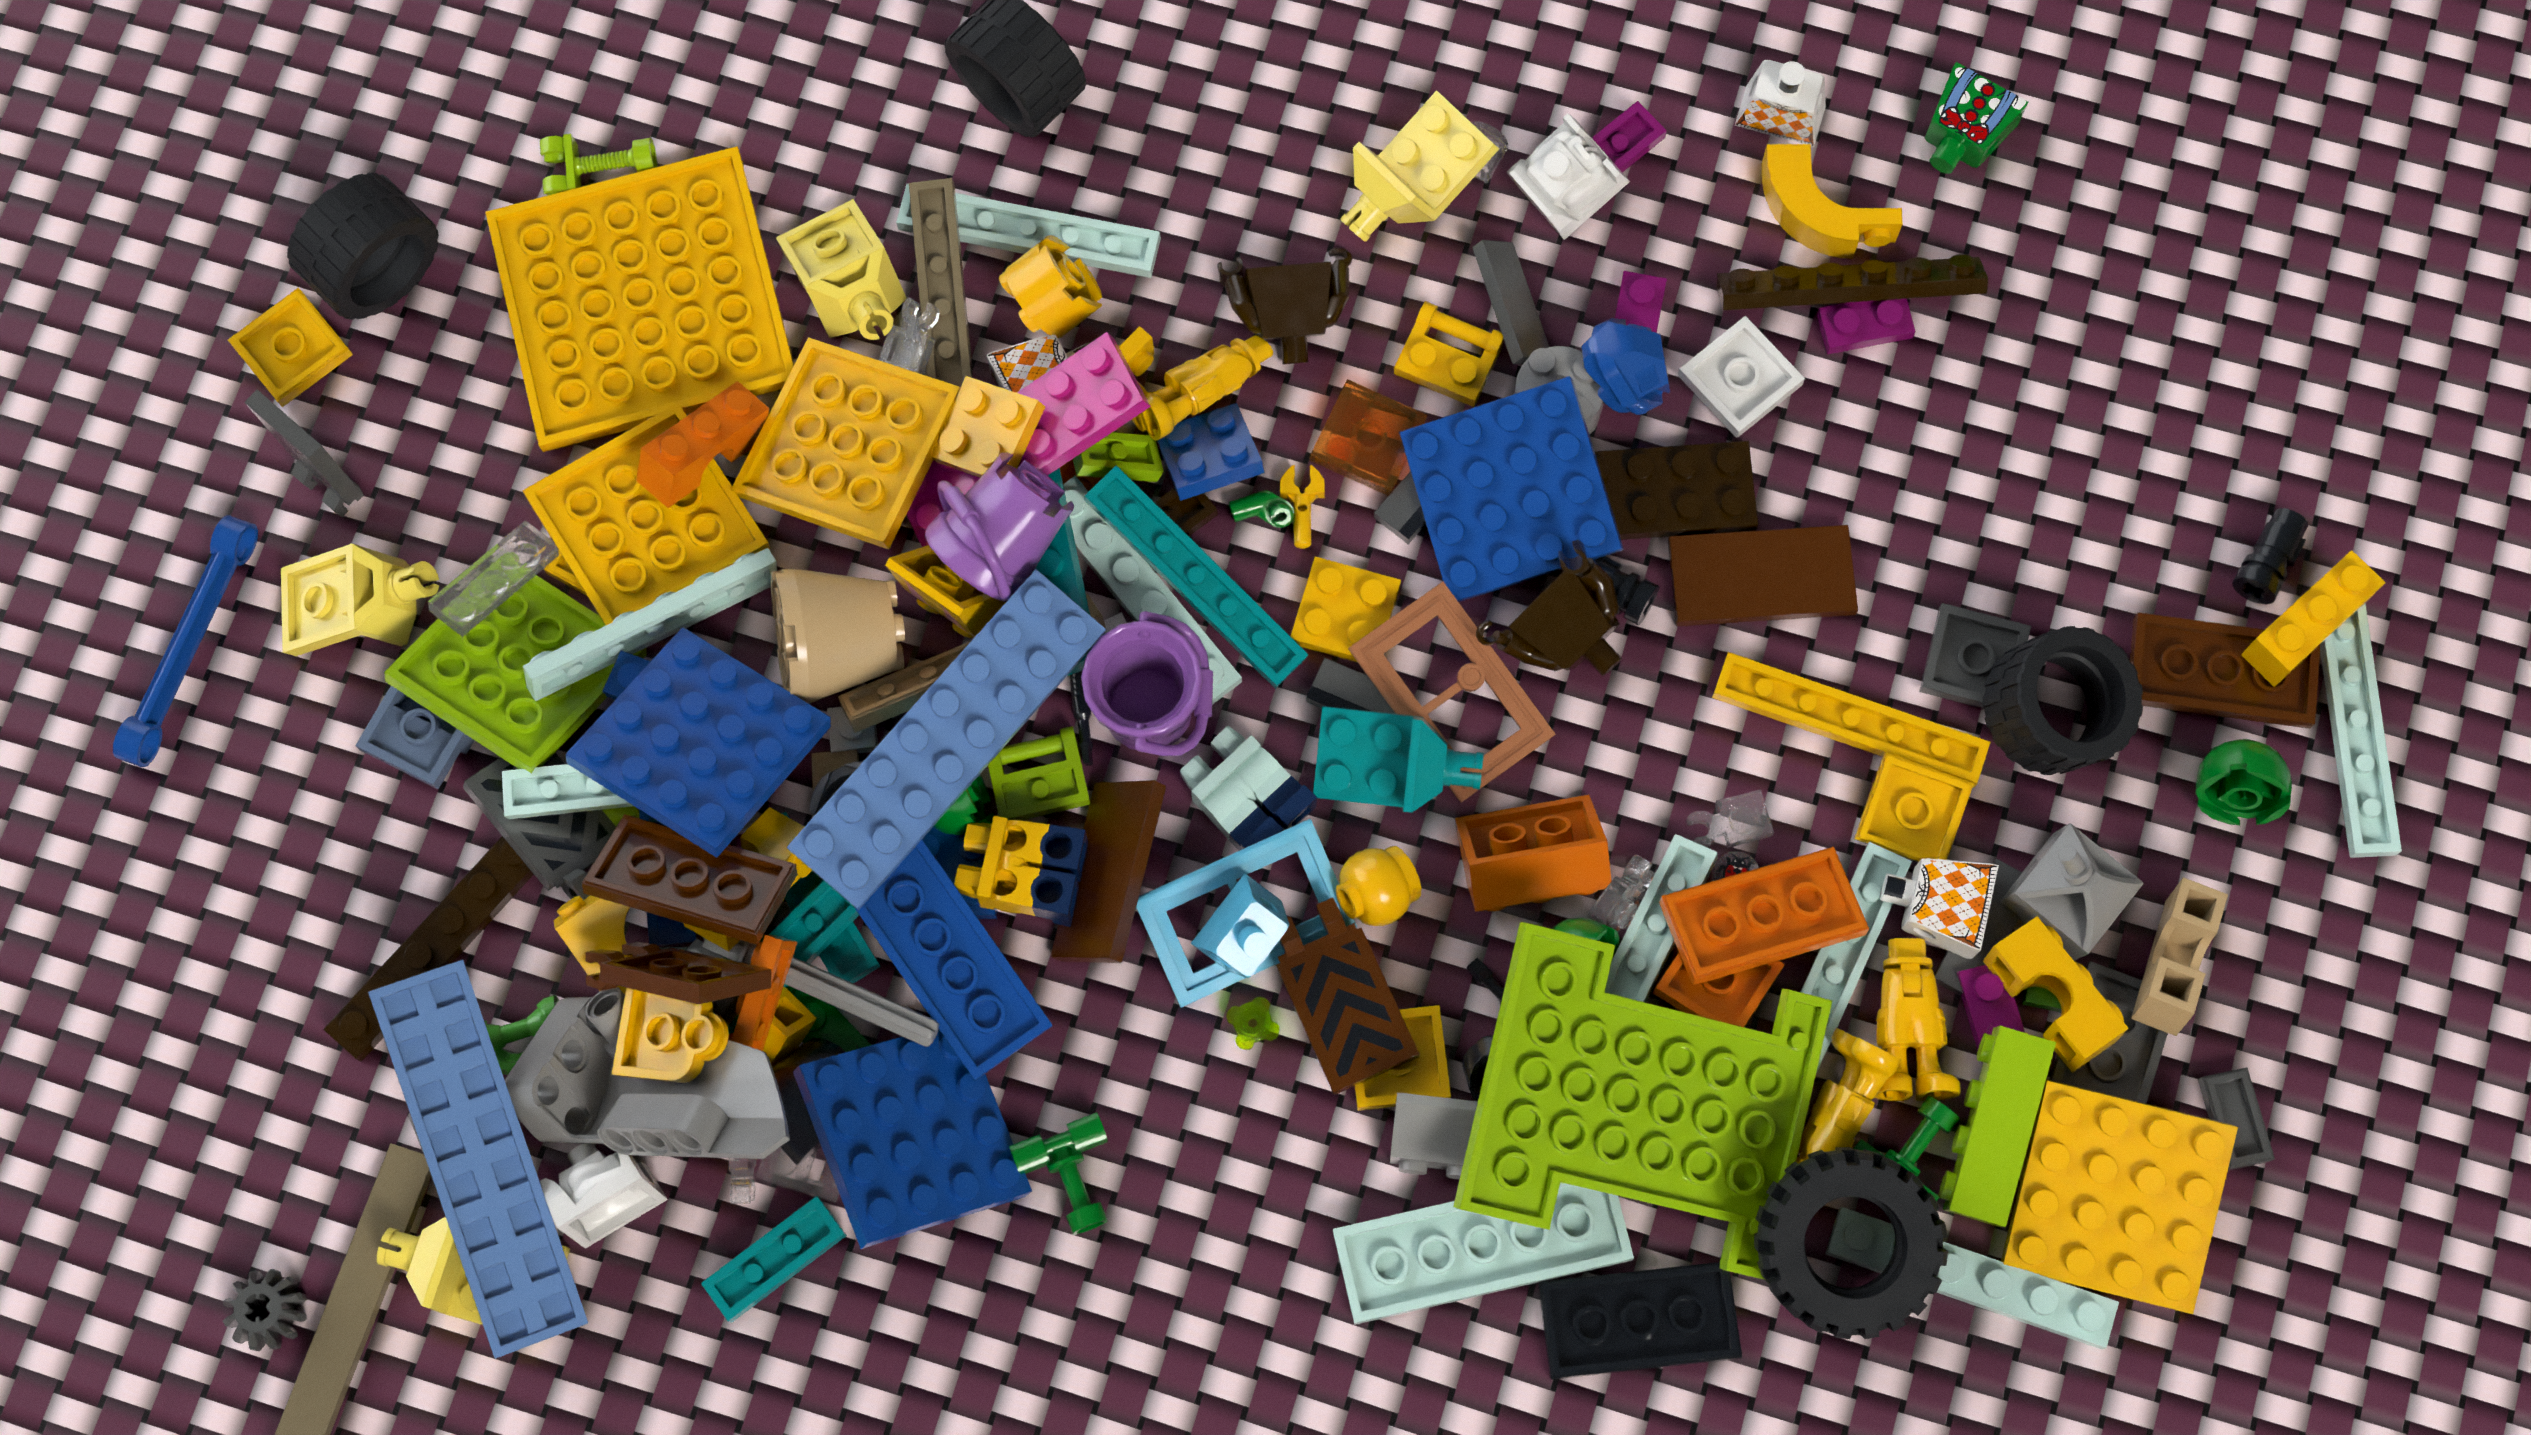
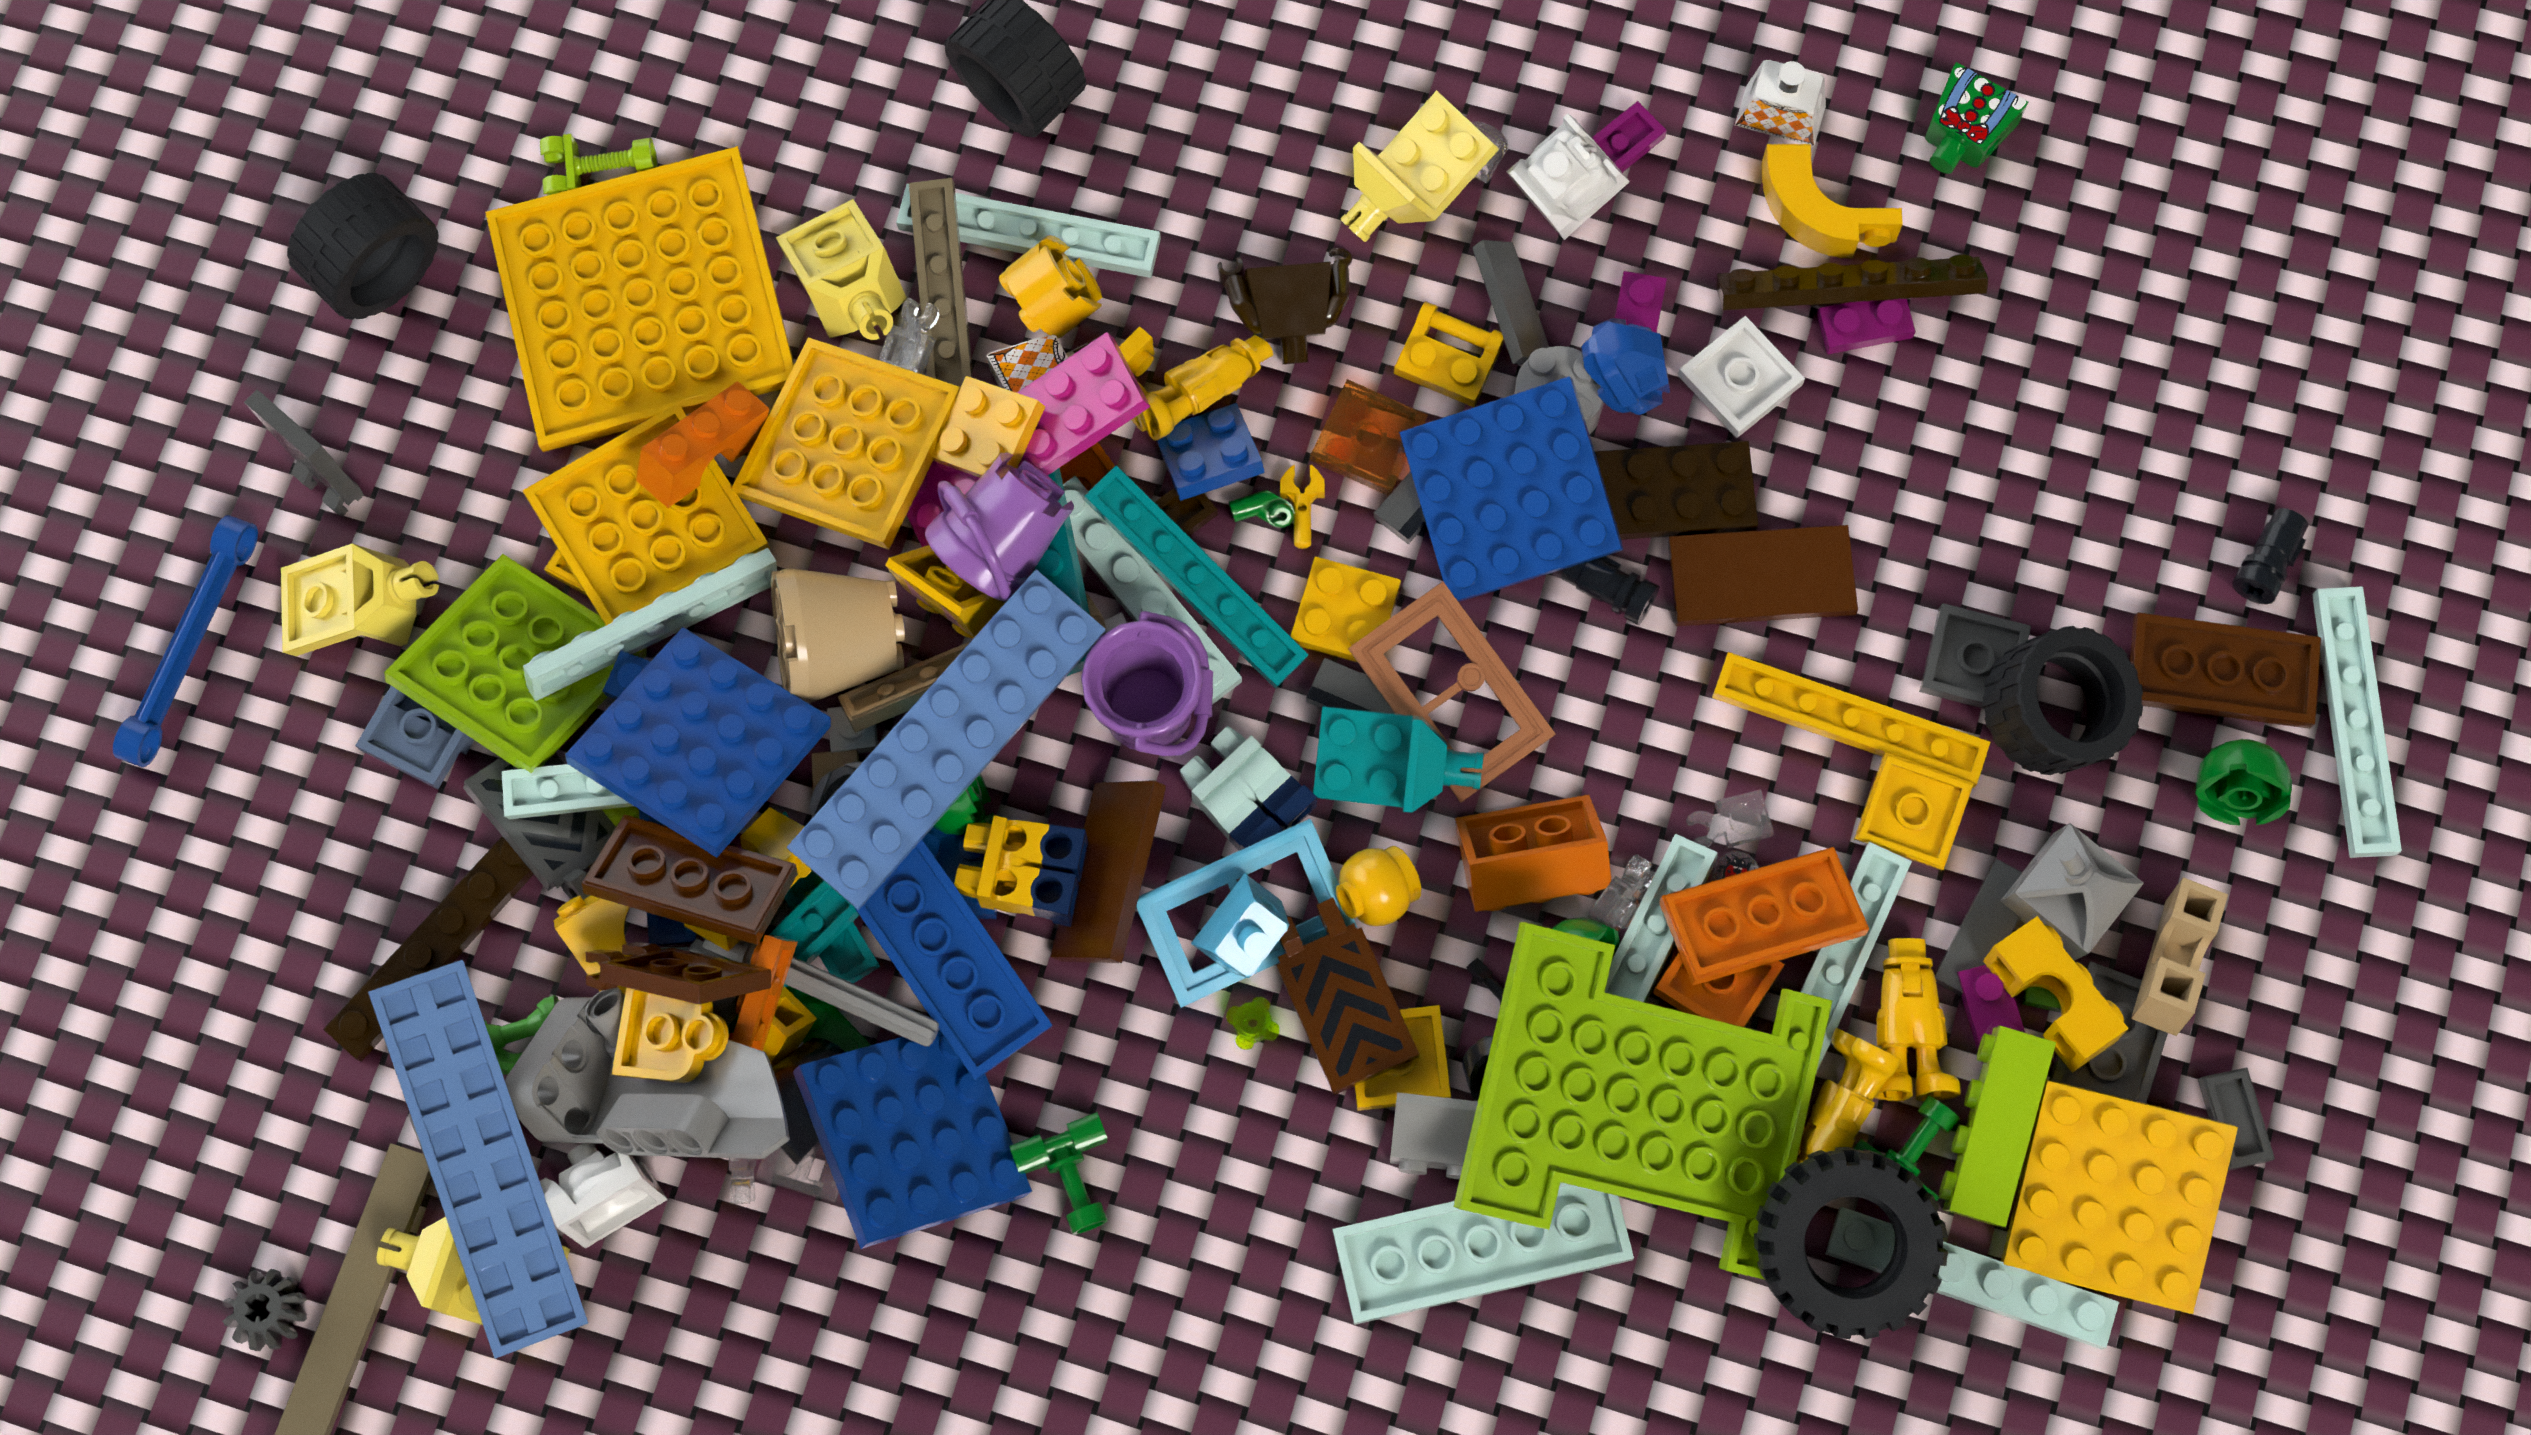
yellow plate [228,287,353,407] -> none
clear plate [428,520,559,637] -> none
teal plate [701,1196,847,1323] -> none
lime plate [988,726,1091,821] -> none
black piece [1069,670,1093,766] -> none
lime plate [1073,432,1164,482] -> none
dark brown torso [1476,540,1622,676] -> none
black tile [1538,1262,1742,1380] -> none
torso [1880,858,1999,959] -> none
yellow arch [2241,550,2386,687] -> none

